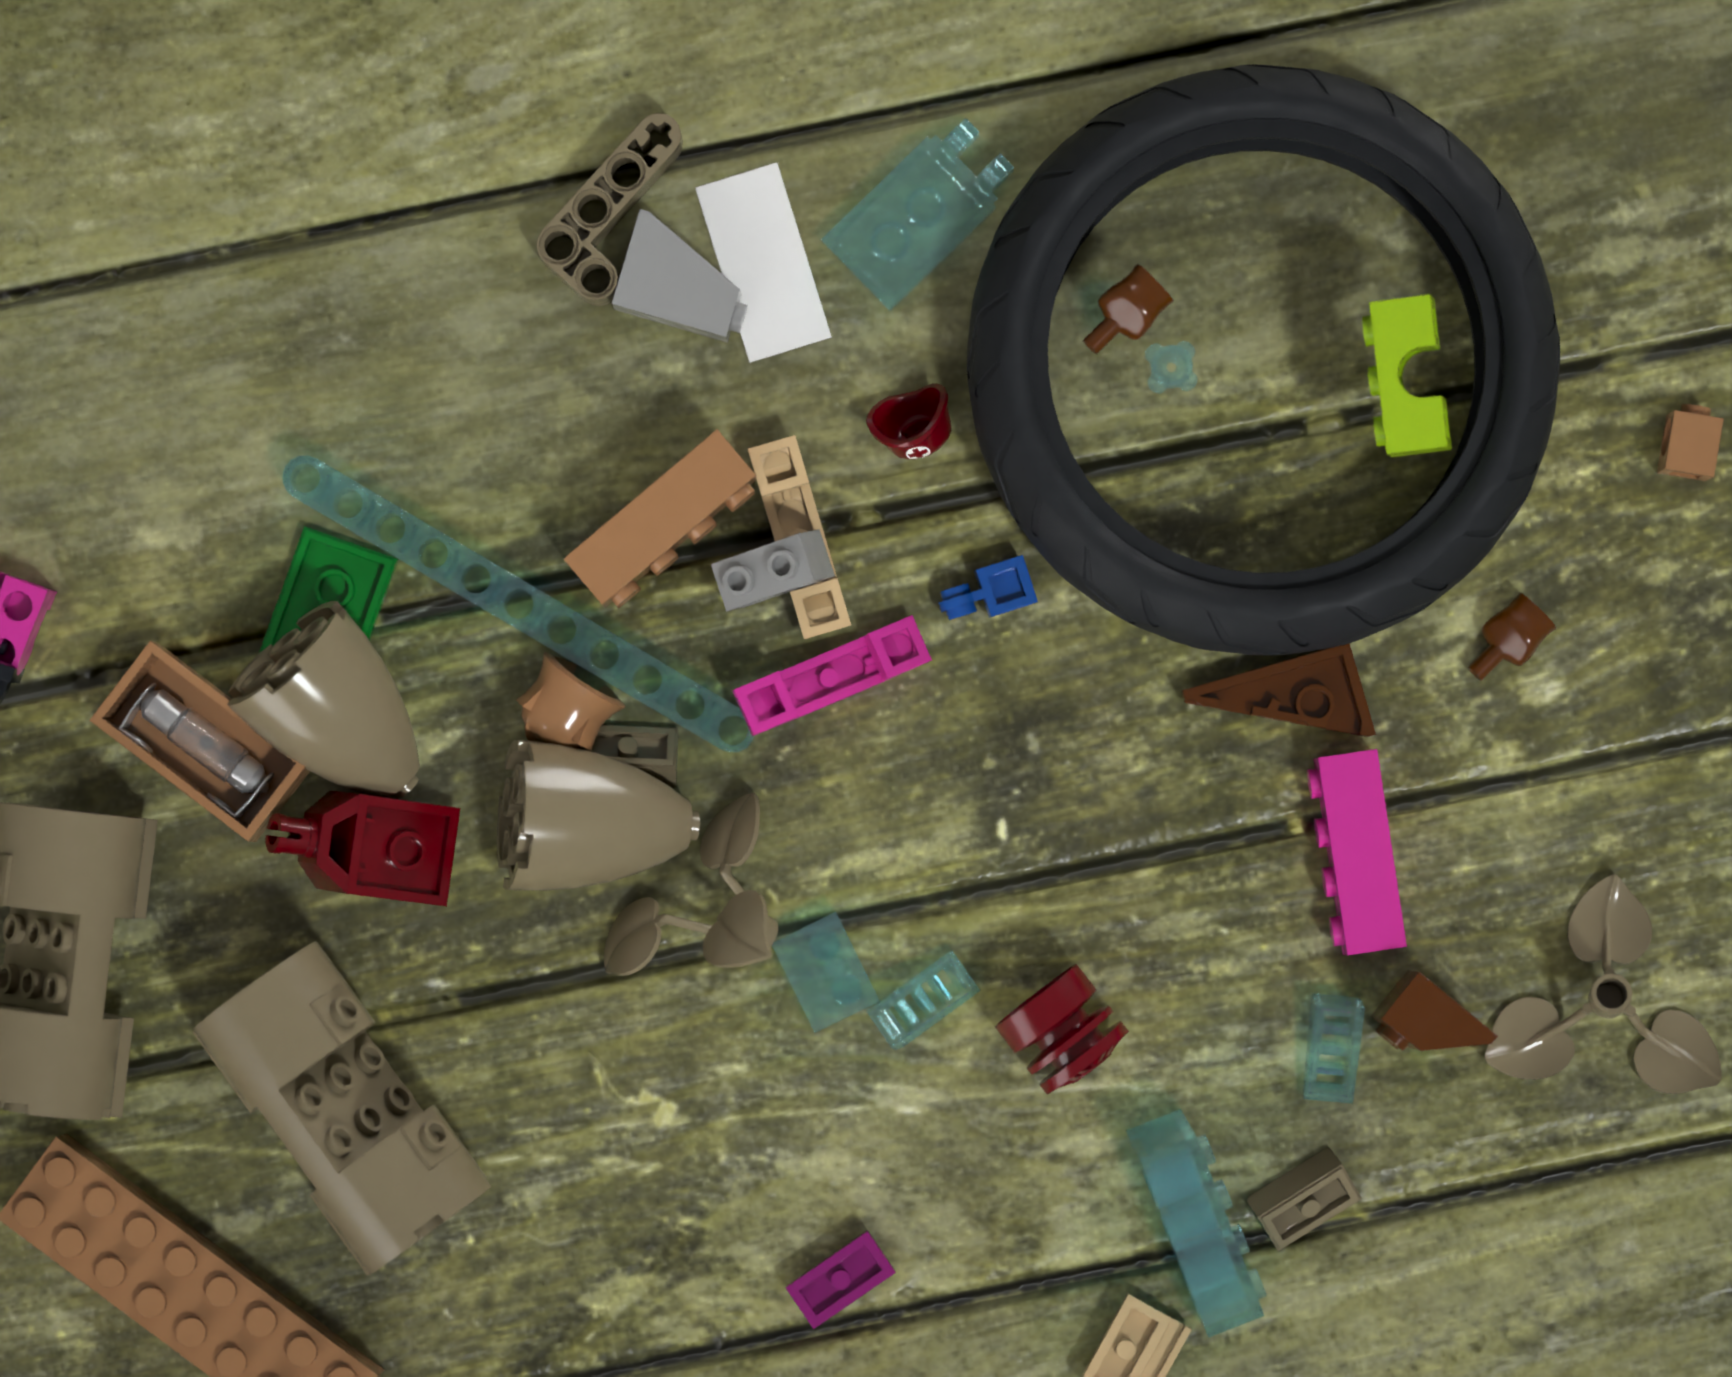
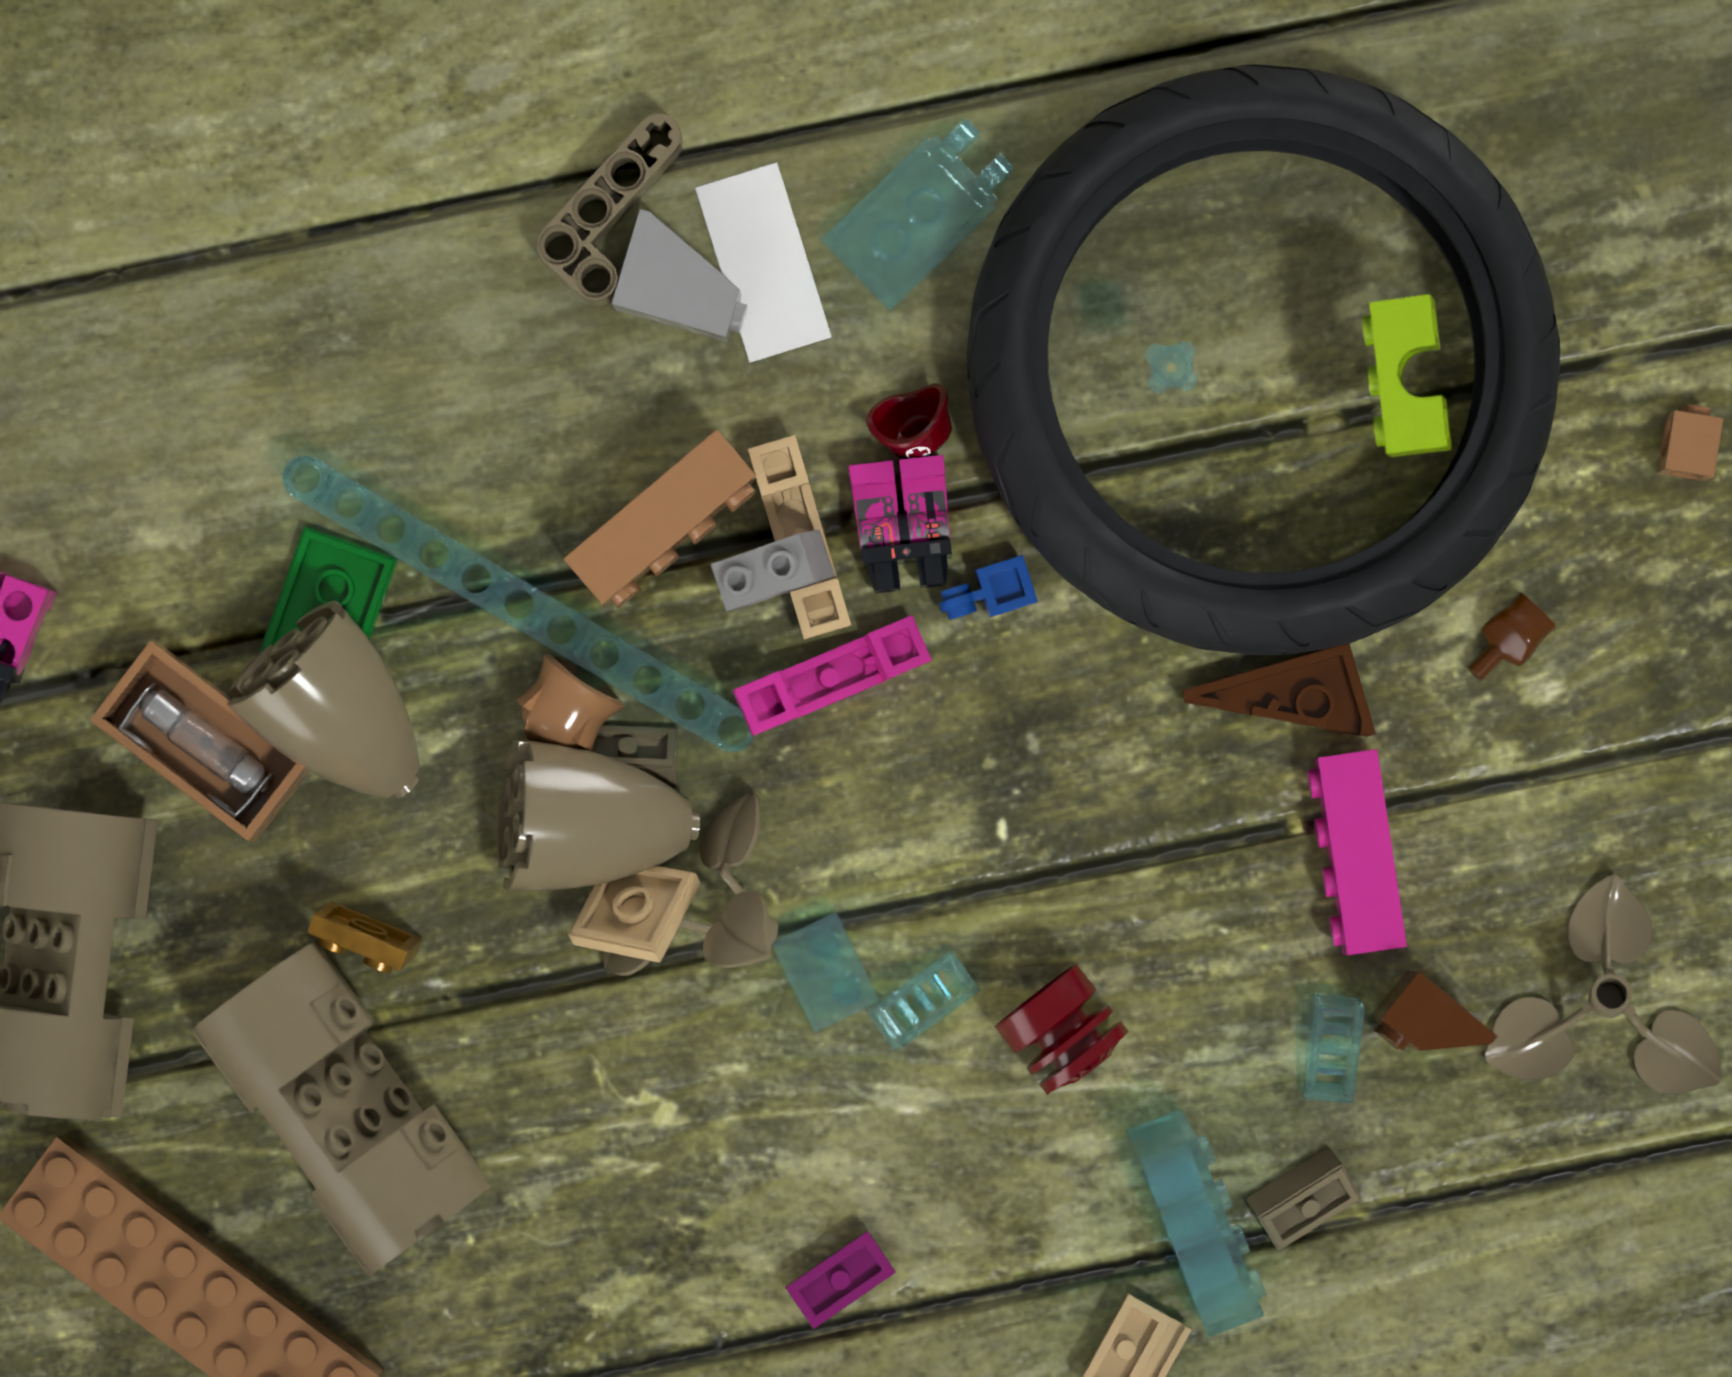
dark red plate [265,791,461,907] -> none
reddish brown piece [1083,264,1174,355] -> none
none -> pearl gold plate [307,901,423,973]
none -> tan tile [568,865,701,963]
none -> hips [848,455,952,594]

